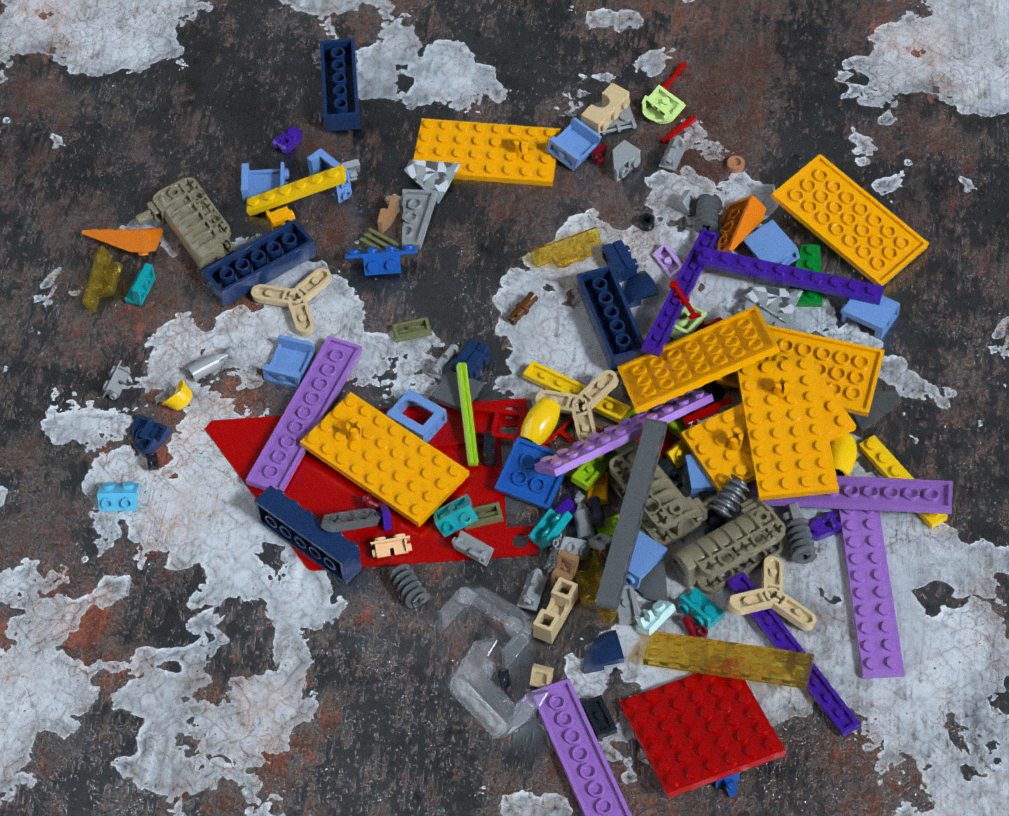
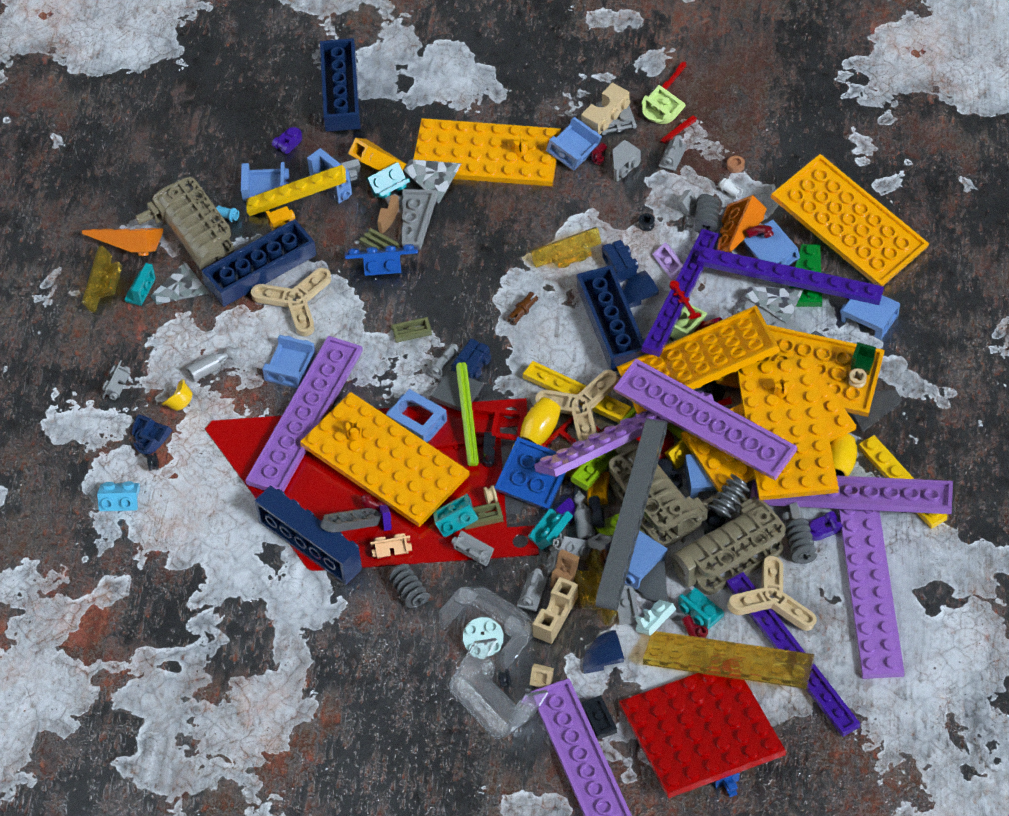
none -> sticker [151,262,210,305]
none -> medium azure pin [216,205,239,222]
none -> light orange slope [348,138,406,171]
none -> bracket [366,162,410,199]
none -> light aqua plate [463,617,503,657]
none -> tan bush [483,485,498,504]
none -> medium lavender plate [614,359,798,480]
none -> white pin [719,178,743,199]
none -> dark red arm [746,224,774,238]
none -> tan bush [849,368,867,388]
none -> dark green panel [850,342,876,375]

